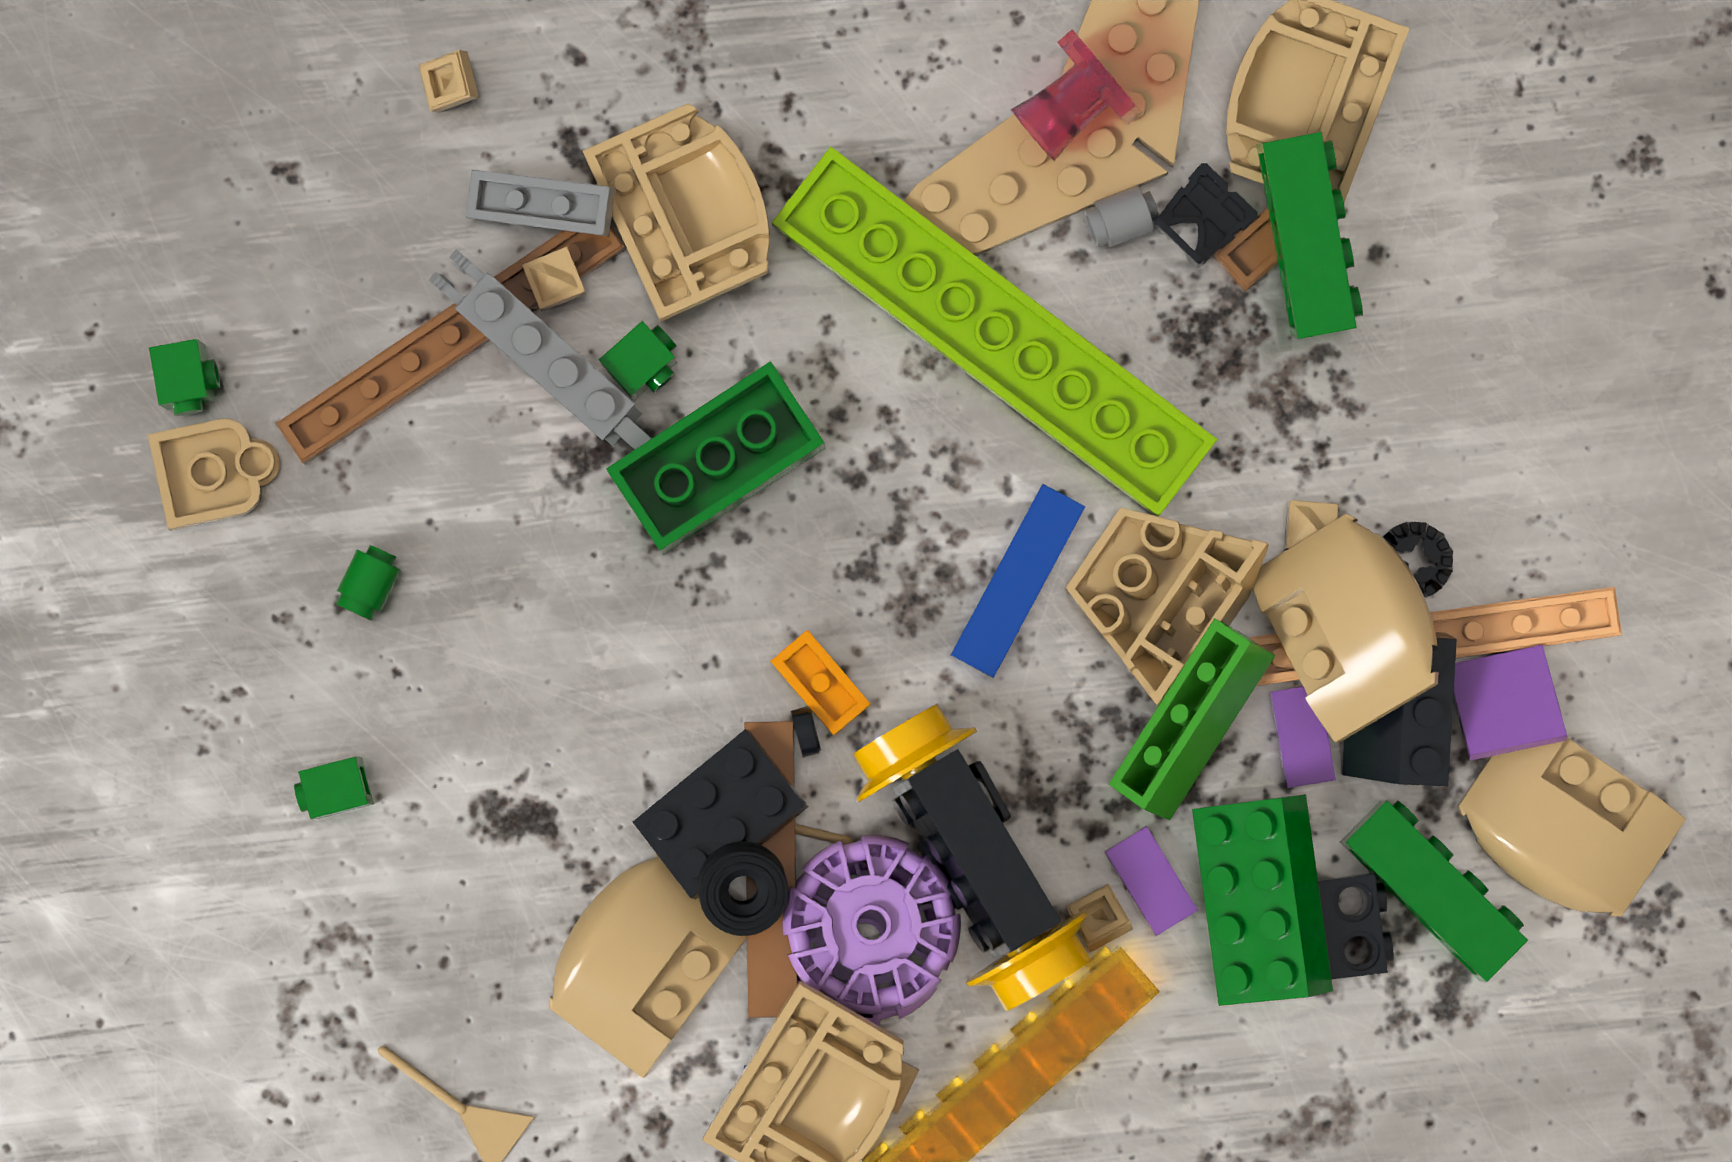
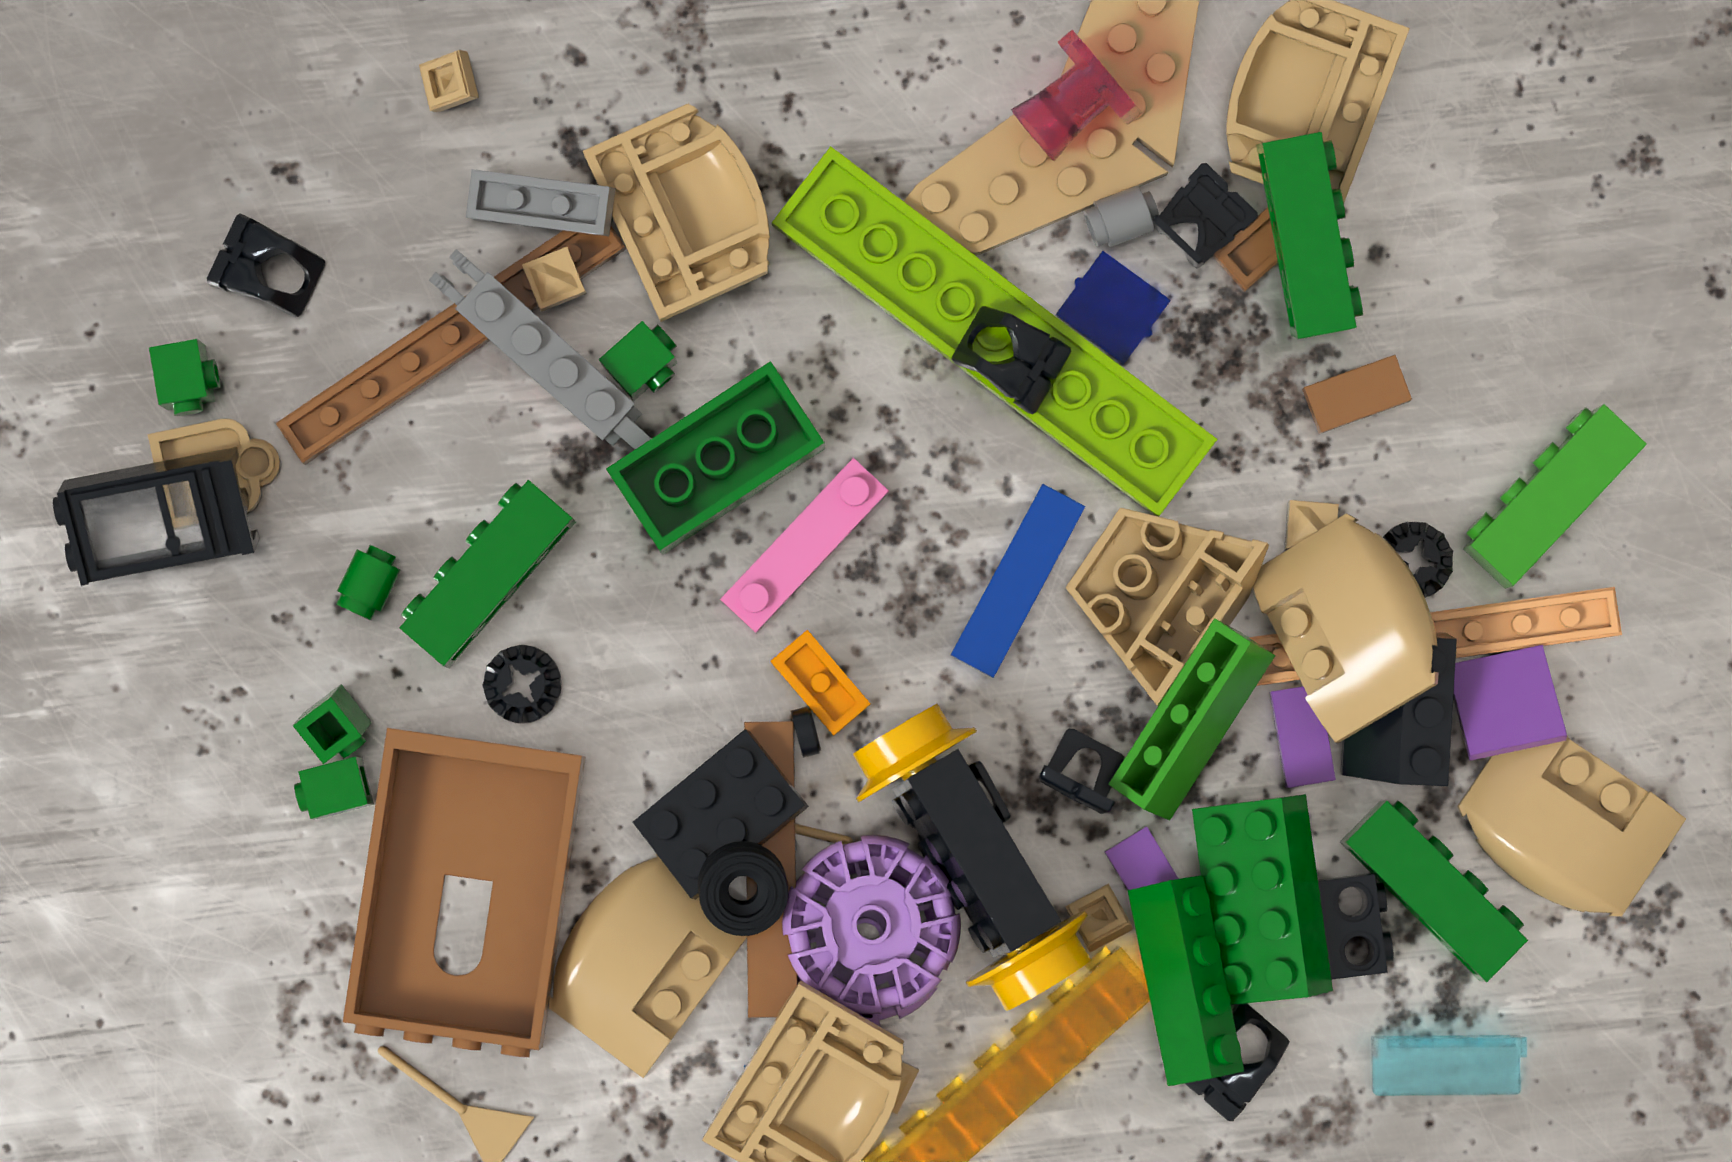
none -> black door [53,447,259,586]
none -> black piece [207,213,325,317]
none -> green brick [293,684,372,764]
none -> medium nougat panel [343,728,586,1057]
none -> green brick [399,480,576,668]
none -> black gear [482,645,561,723]
none -> bright pink plate [720,458,889,633]
none -> black piece [952,306,1072,414]
none -> black piece [1039,728,1125,814]
none -> clear blue piece [1055,251,1171,365]
none -> green brick [1128,875,1244,1086]
none -> black piece [1184,1003,1290,1121]
none -> medium nougat tile [1302,355,1412,434]
none -> clear light blue panel [1371,1035,1527,1096]
none -> bright green brick [1463,404,1647,589]

